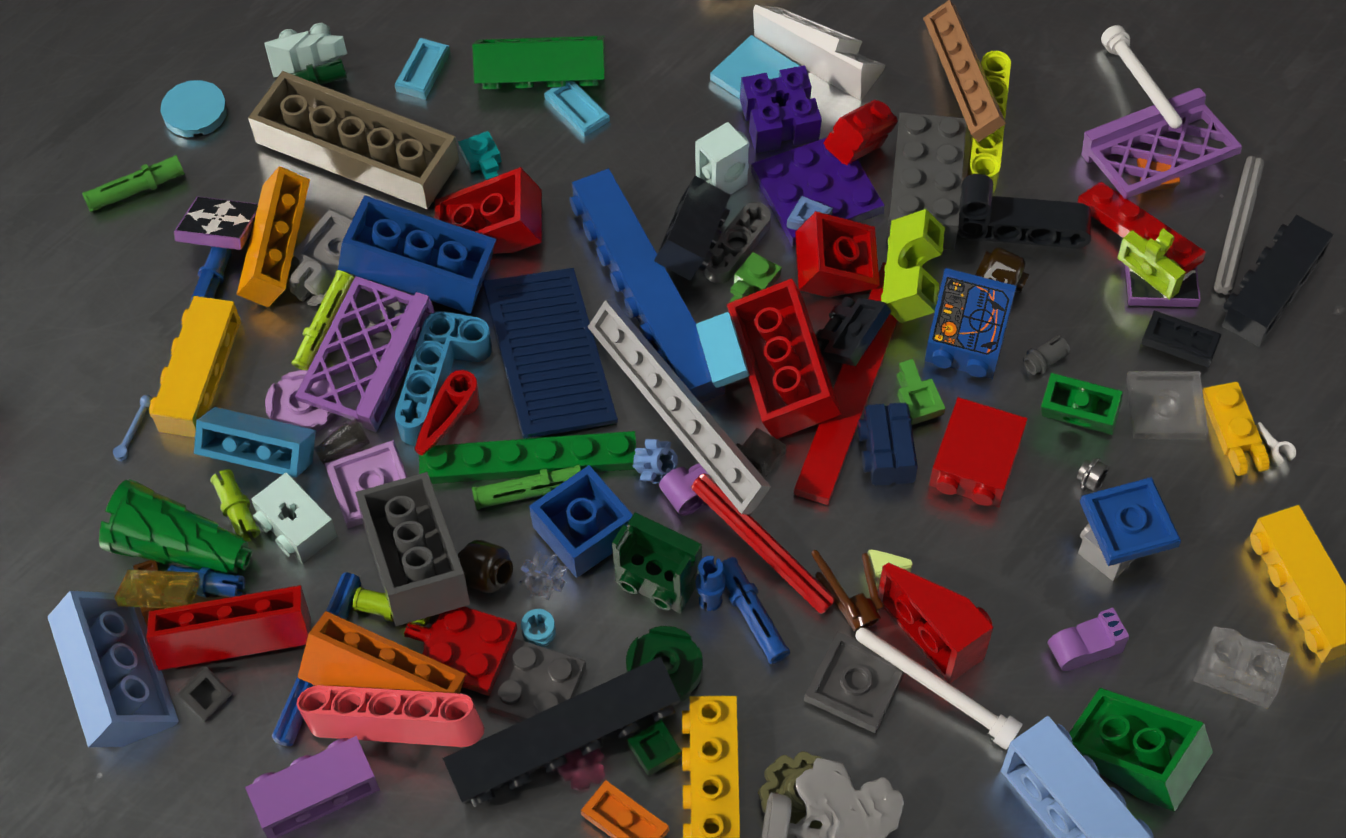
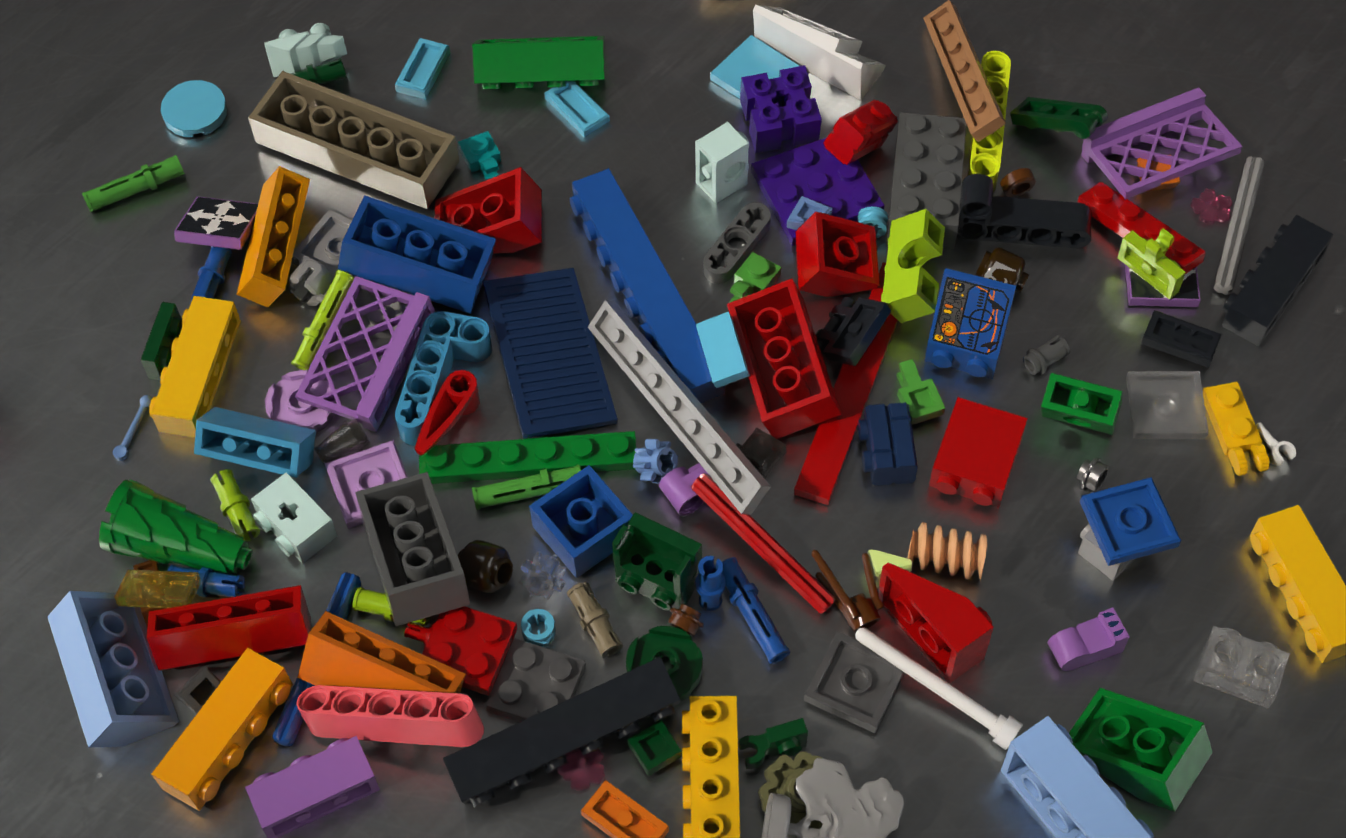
black brick [654,176,730,281] -> none
white piece [1101,25,1182,129] -> none
none -> dark green plate [140,302,182,380]
none -> light orange brick [151,648,293,812]
none -> dark tan pin [567,581,623,658]
none -> reddish brown plate [667,604,704,636]
none -> dark green plate [738,718,808,769]
none -> medium azure bush [858,206,888,238]
none -> light nougat piece [907,522,988,581]
none -> reddish brown tile [1000,168,1036,197]
none -> dark green plate [1010,97,1108,139]
none -> clear pink plant [1190,188,1233,224]

